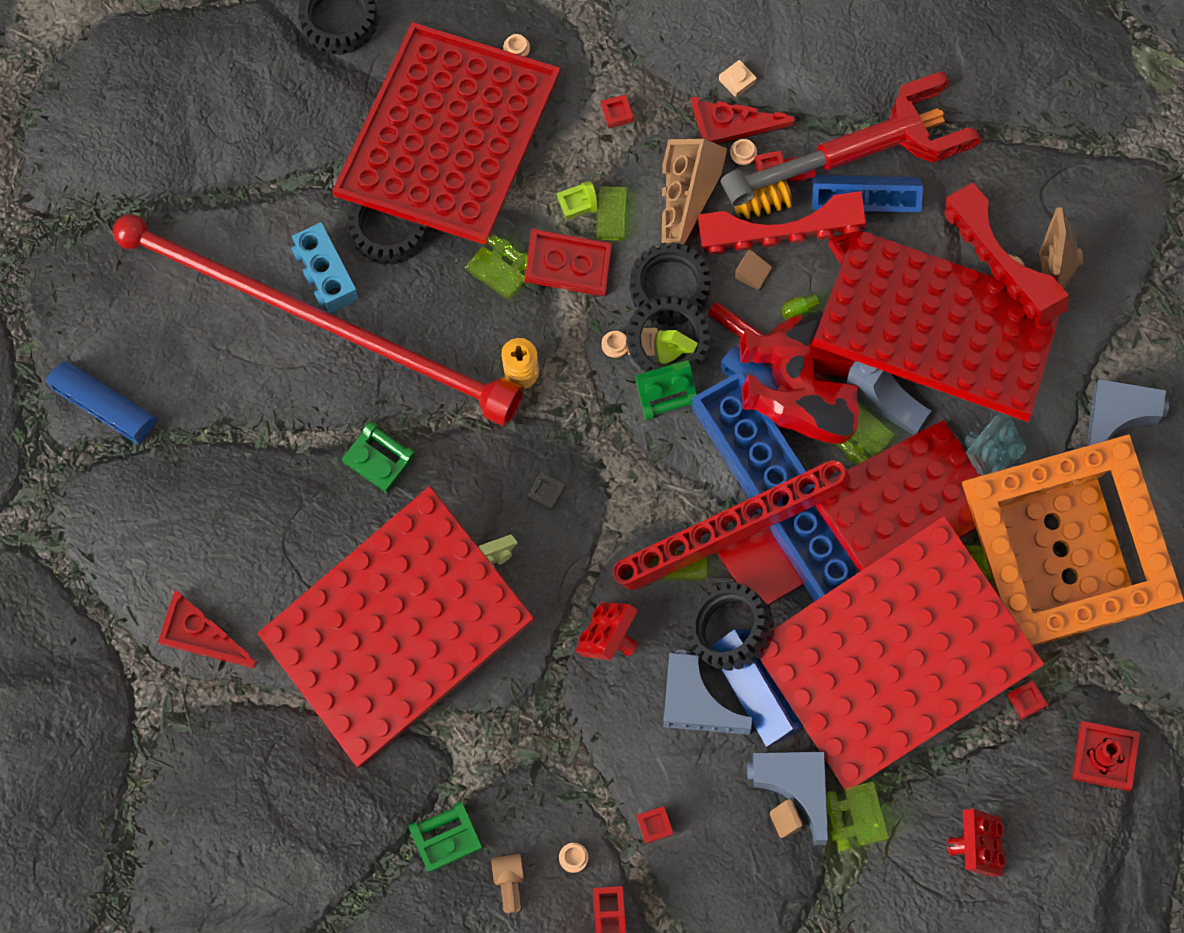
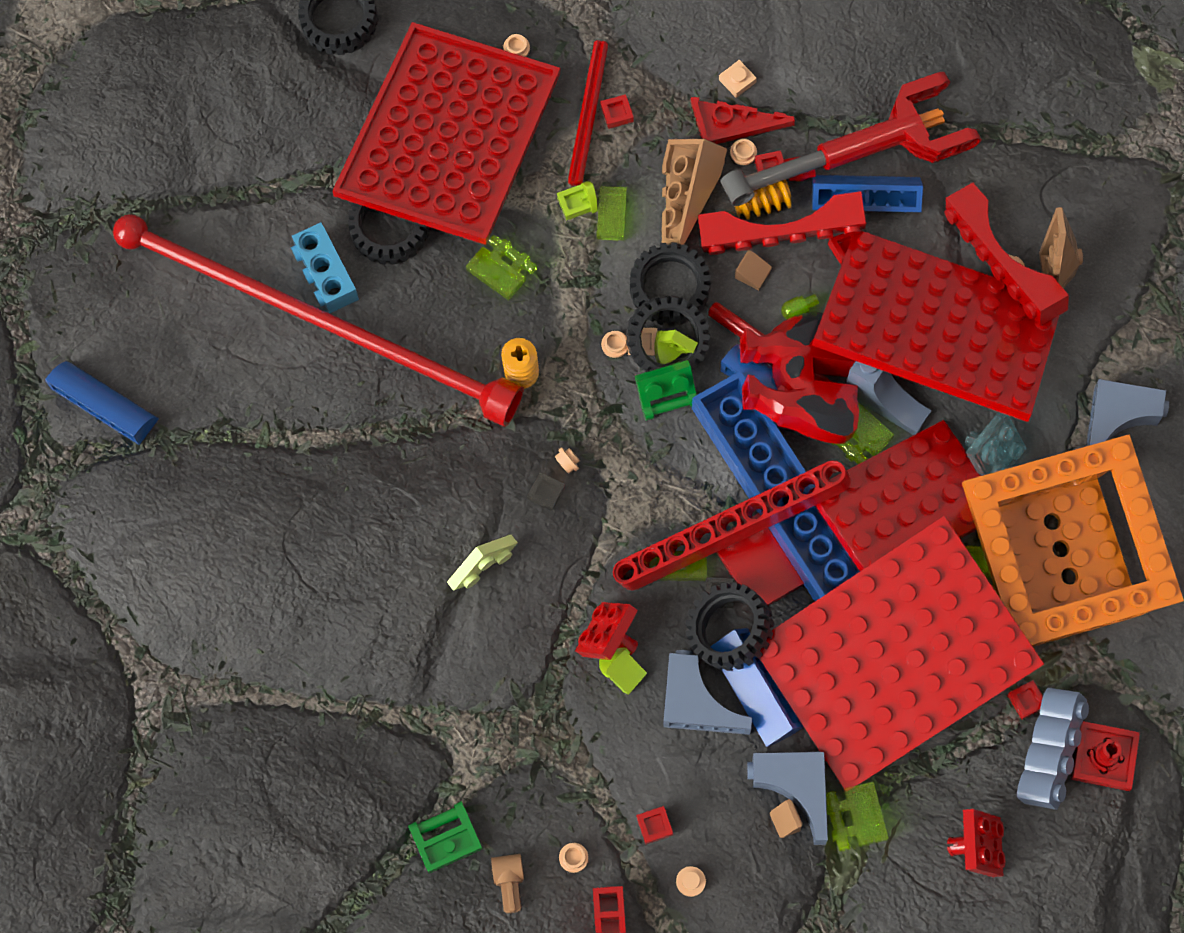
red wing [158,591,257,669] -> none
red plate [257,486,536,768] -> none
green plate [342,421,416,493] -> none
red tile [524,229,612,297] -> none
none -> light nougat plate [555,447,580,474]
none -> red axle [568,40,608,186]
none -> lime tile [599,647,647,695]
none -> light nougat plate [676,866,706,897]
none -> sand blue brick [1017,688,1089,810]

